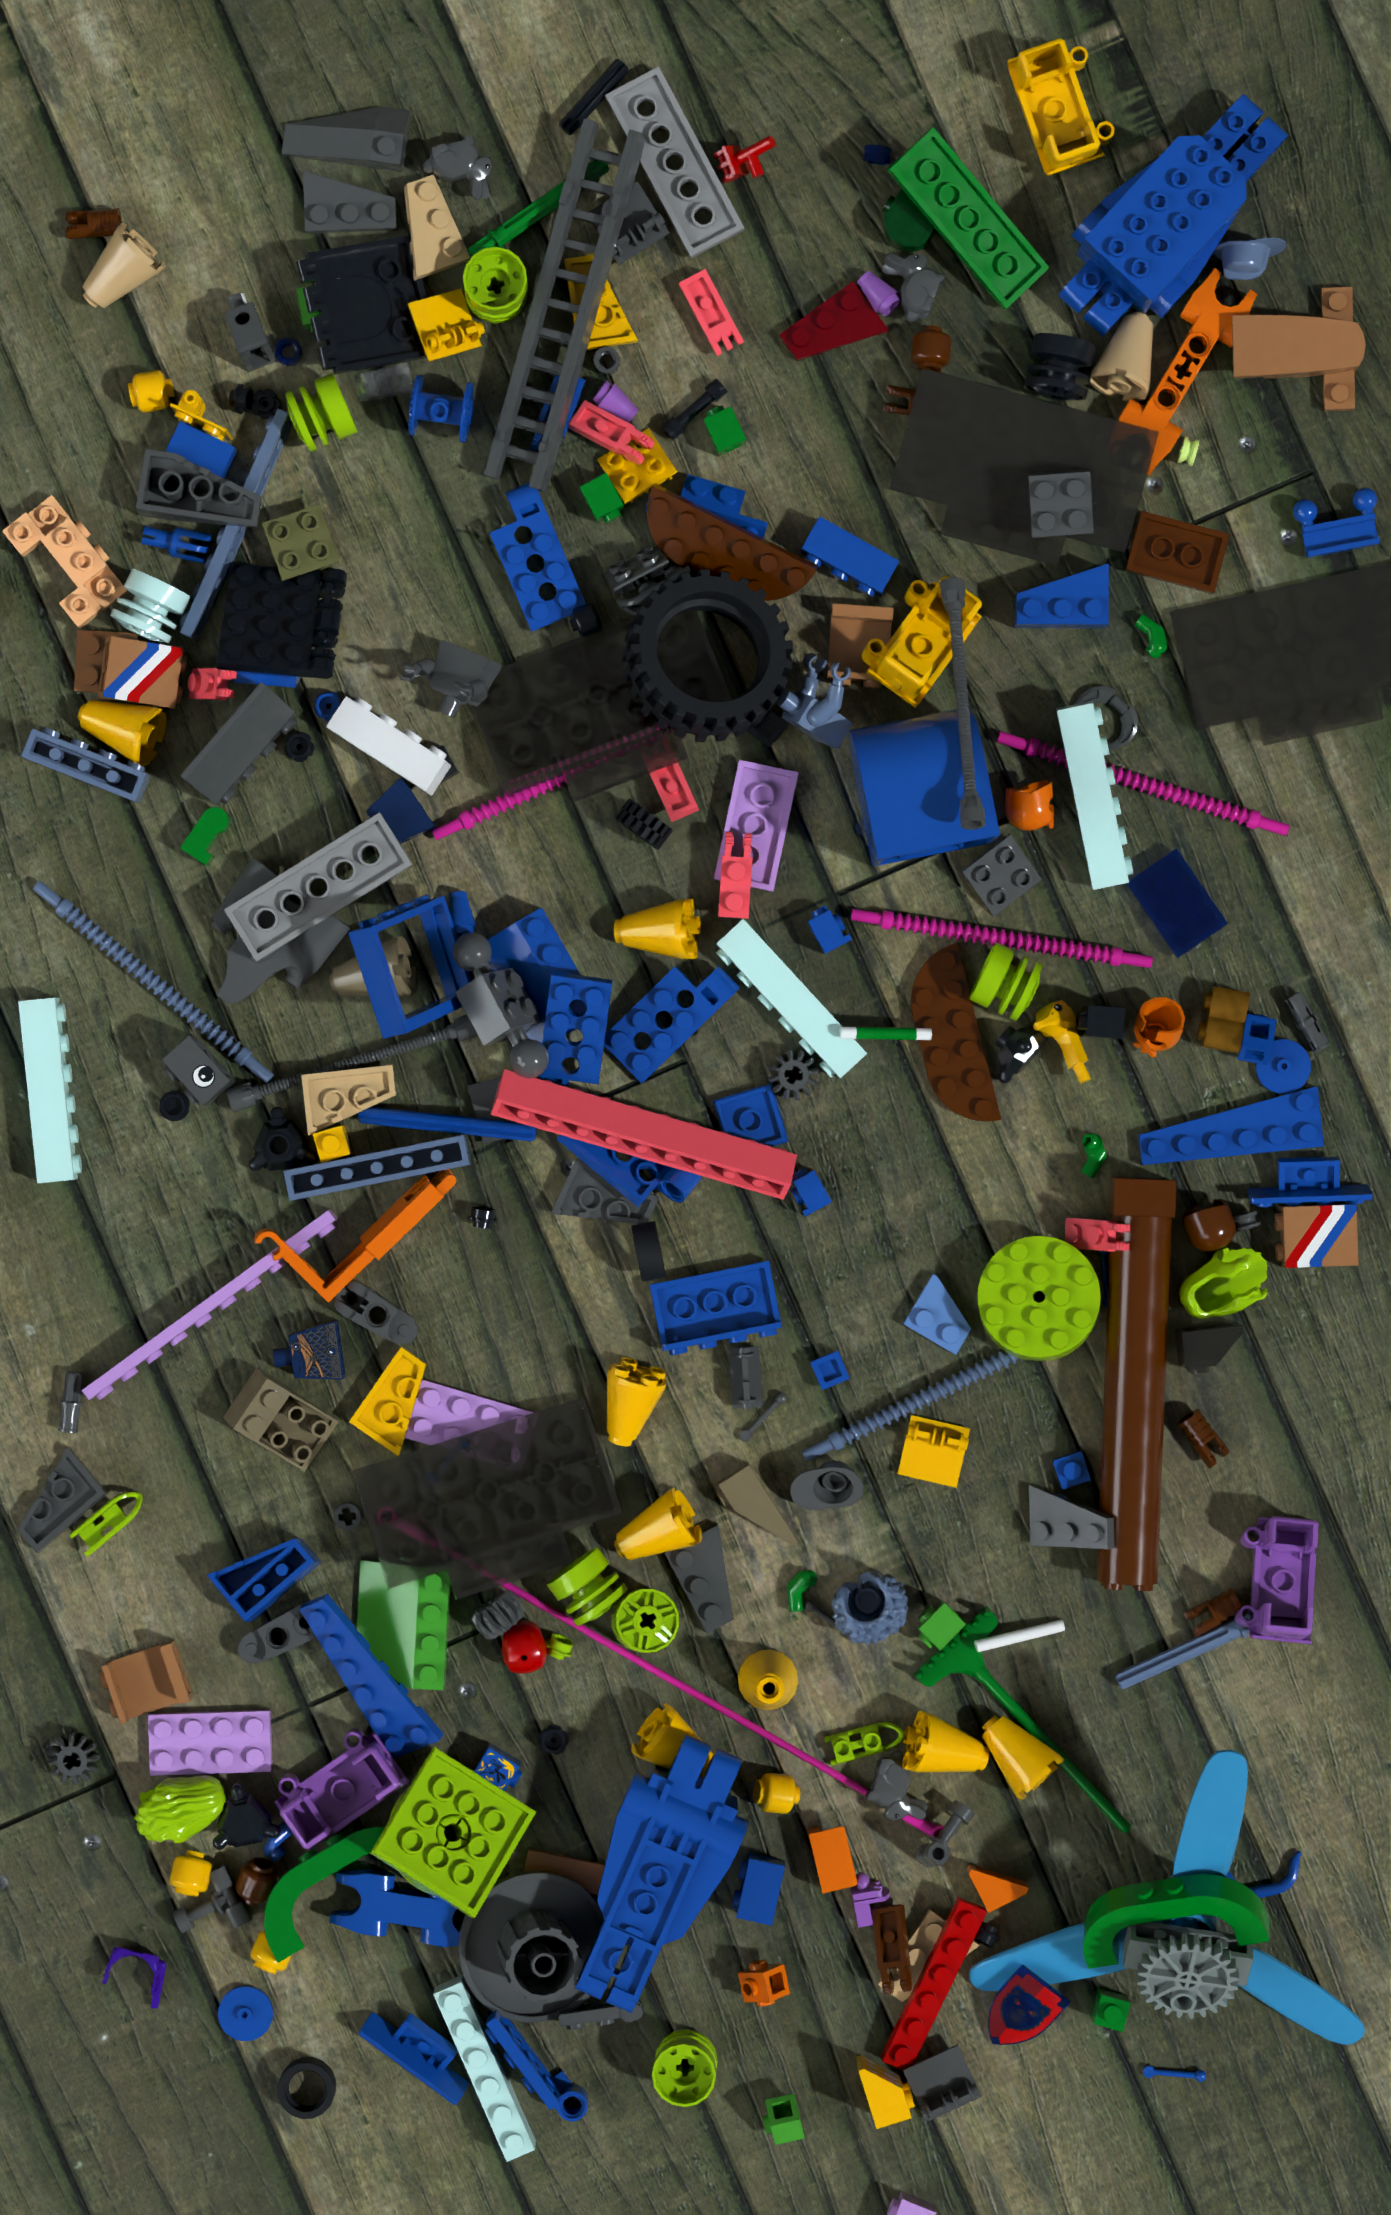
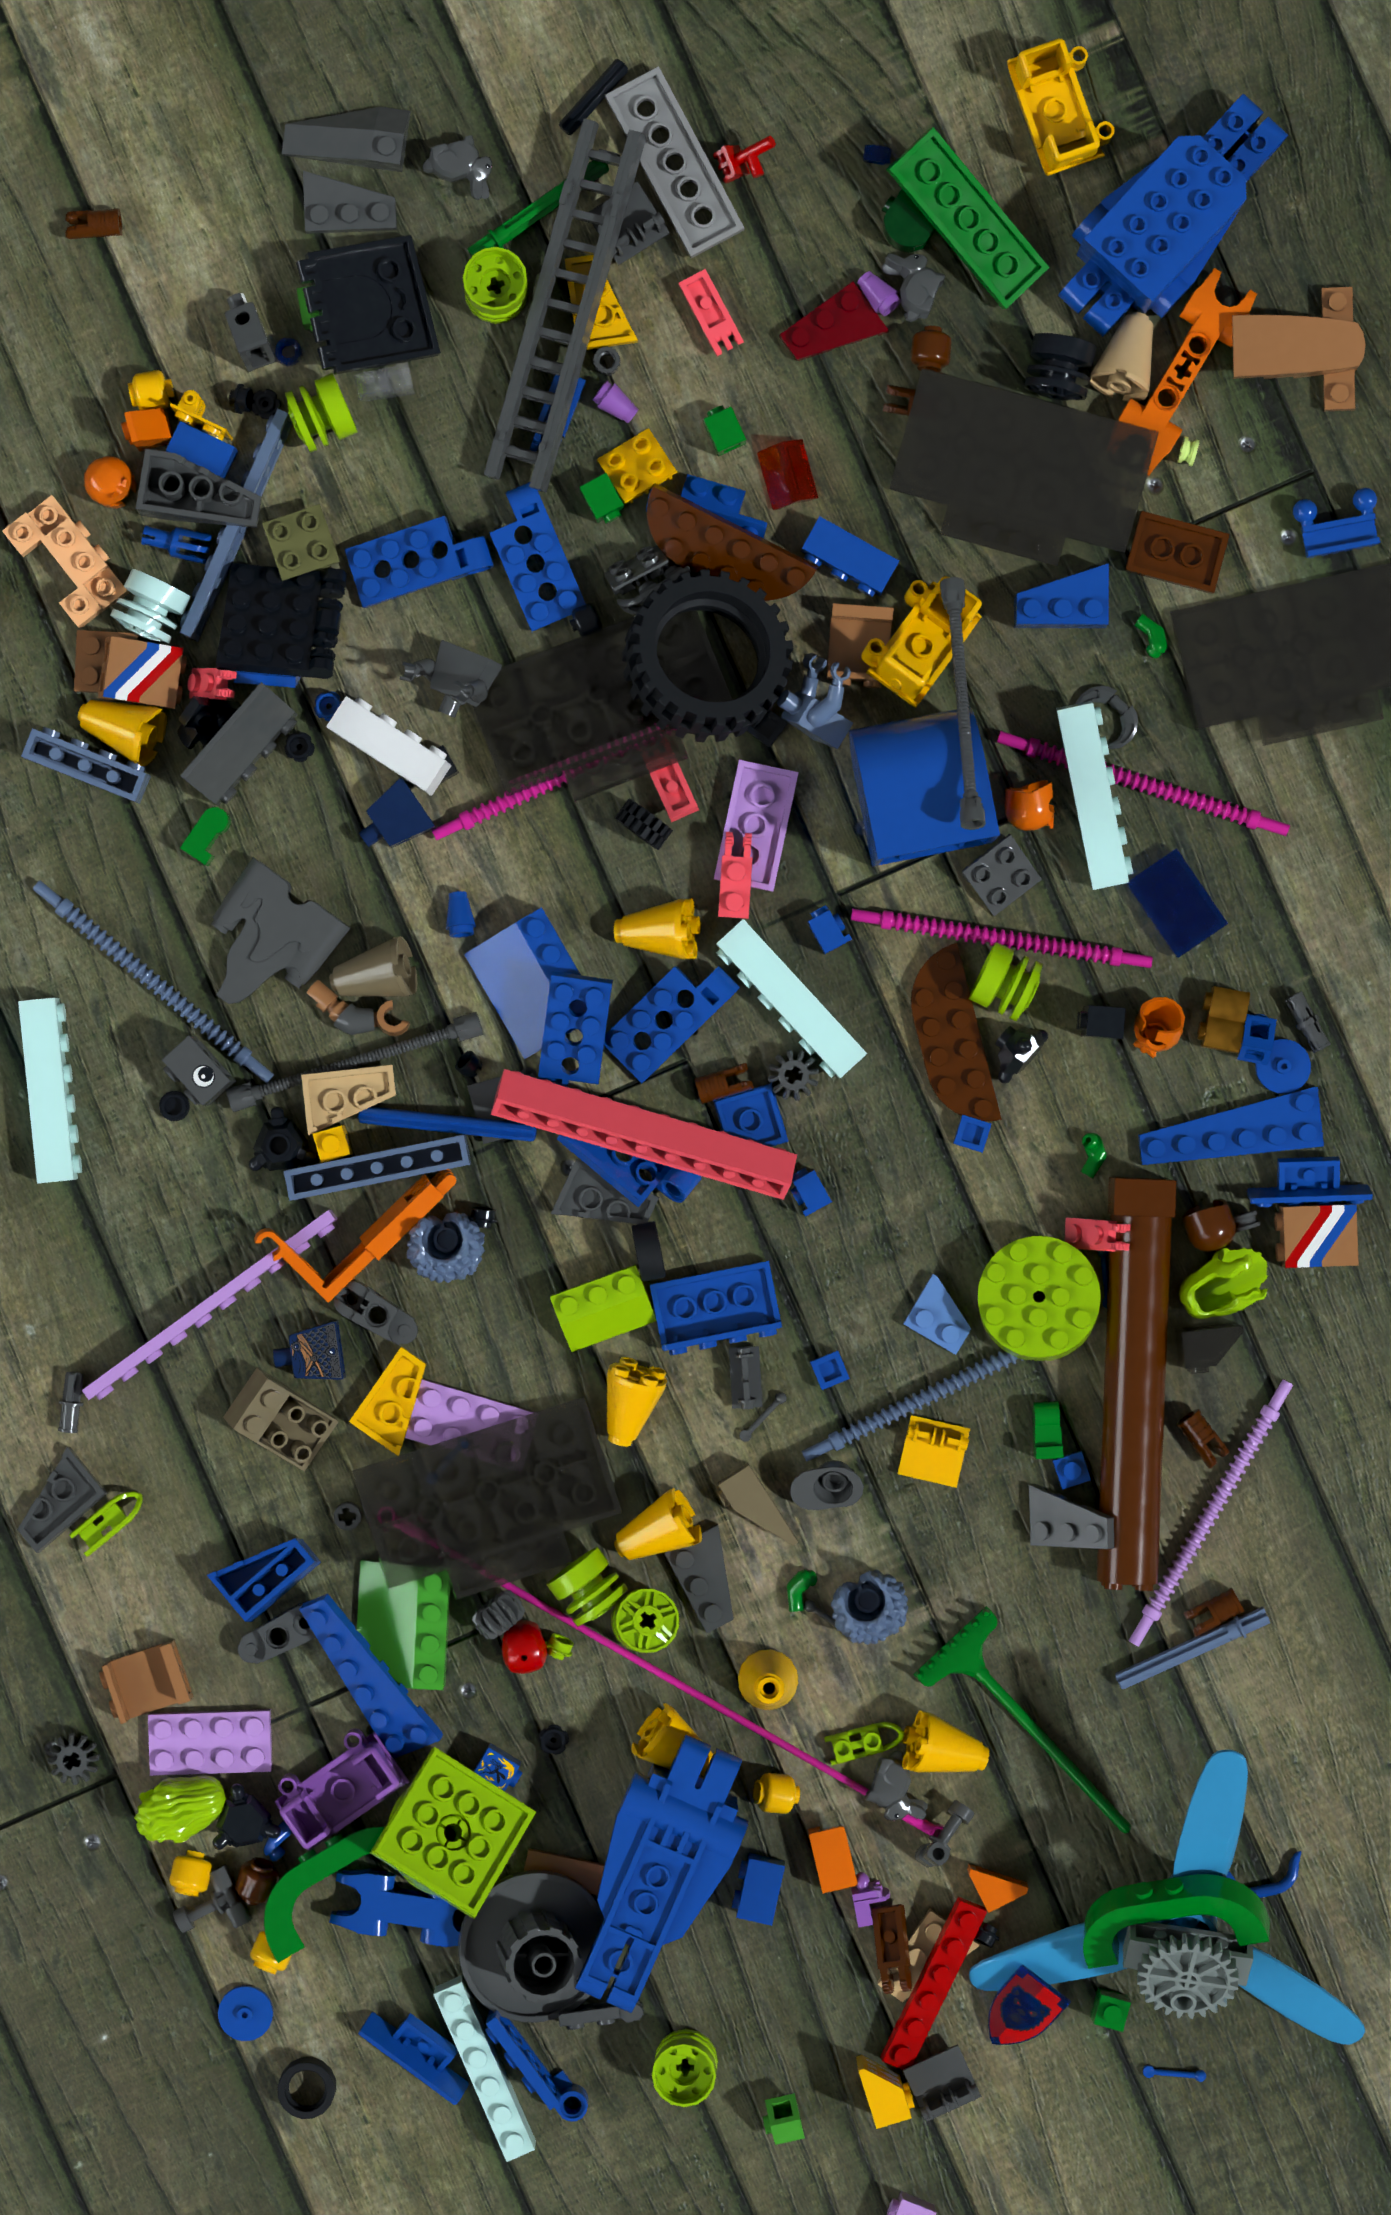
tan cone [82,223,166,308] -> none
dark purple helmet [102,1947,167,2009] -> none
light grey plate [224,812,413,962] -> none
blue window [348,894,472,1039] -> none
tan wing [404,174,470,281] -> none
yellow hinge [408,288,485,362] -> none
blue hose [408,375,474,443] -> none
dark grey brick [452,932,549,1078] -> none
coral hinge [568,400,655,465] -> none
black bar [661,378,728,441] -> none
orange brick [738,1960,790,2007] -> none
green bar [839,1027,932,1040] -> none
bright green brick [917,1599,966,1651] -> none
white bar [974,1619,1065,1652] -> none
yellow cone [982,1715,1065,1801] -> none
dark grey brick [1028,468,1094,538] -> none
yellow animal [1033,1000,1091,1084] -> none
sand blue piece [1213,238,1287,280] -> none
medium lavender container [1235,1516,1319,1645] -> none
none -> orange helmet [84,456,137,509]
none -> orange slope [121,408,173,452]
none -> black plate [177,696,241,749]
none -> medium nougat piece [306,980,410,1036]
none -> blue hinge [344,516,494,608]
none -> sand blue hair [407,1212,485,1283]
none -> black hinge [455,1051,482,1078]
none -> lime slope [550,1264,657,1352]
none -> reddish brown hinge [694,1063,754,1104]
none -> clear red panel [757,439,819,510]
none -> blue plate [953,1115,992,1153]
none -> green leg [1033,1401,1064,1459]
none -> lavender hose [1128,1379,1293,1647]

